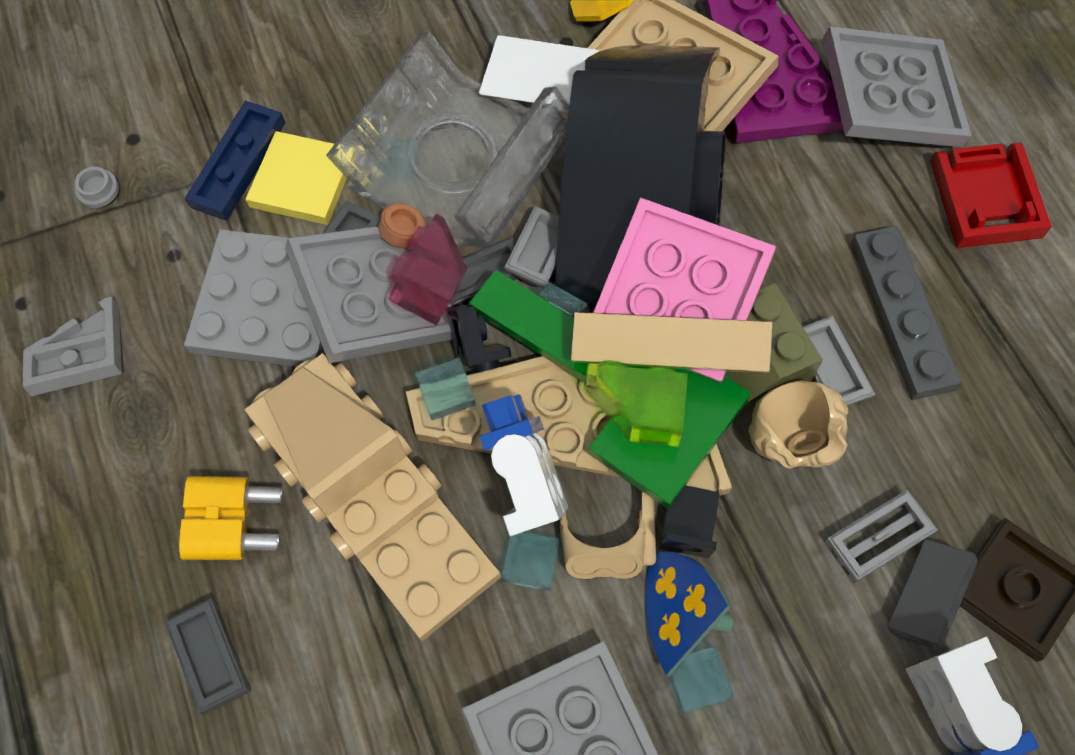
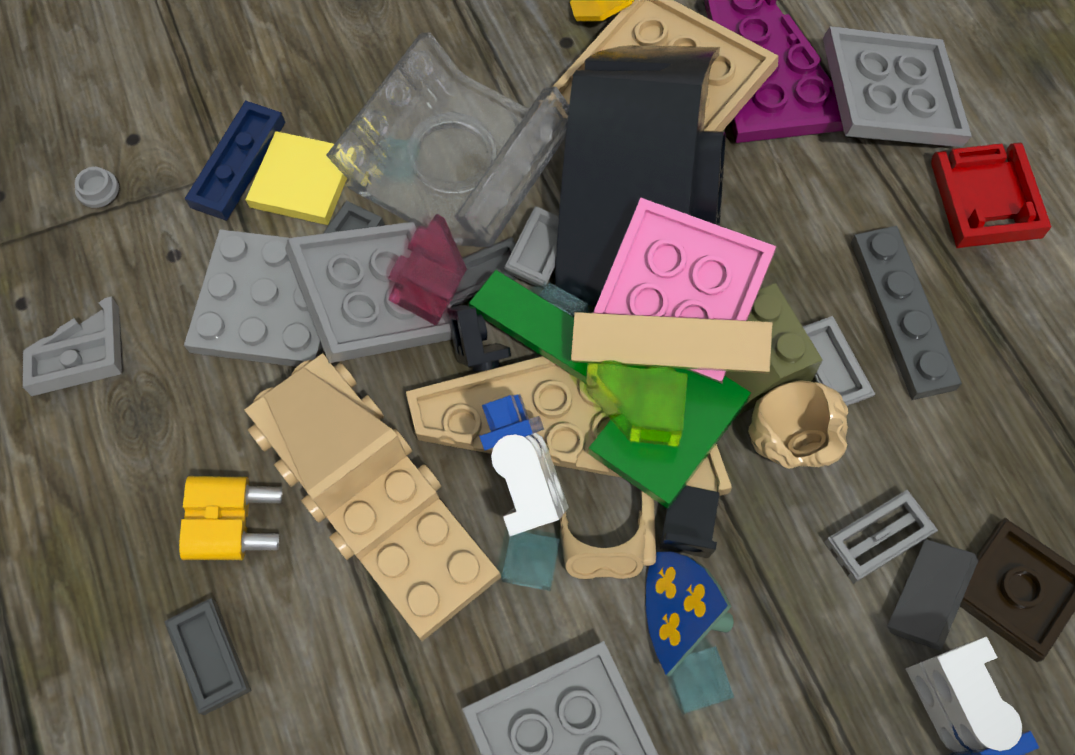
nougat tile [378,203,425,248] -> none
clear light blue tile [415,358,476,421] -> none
white sticker [479,35,601,108] -> none

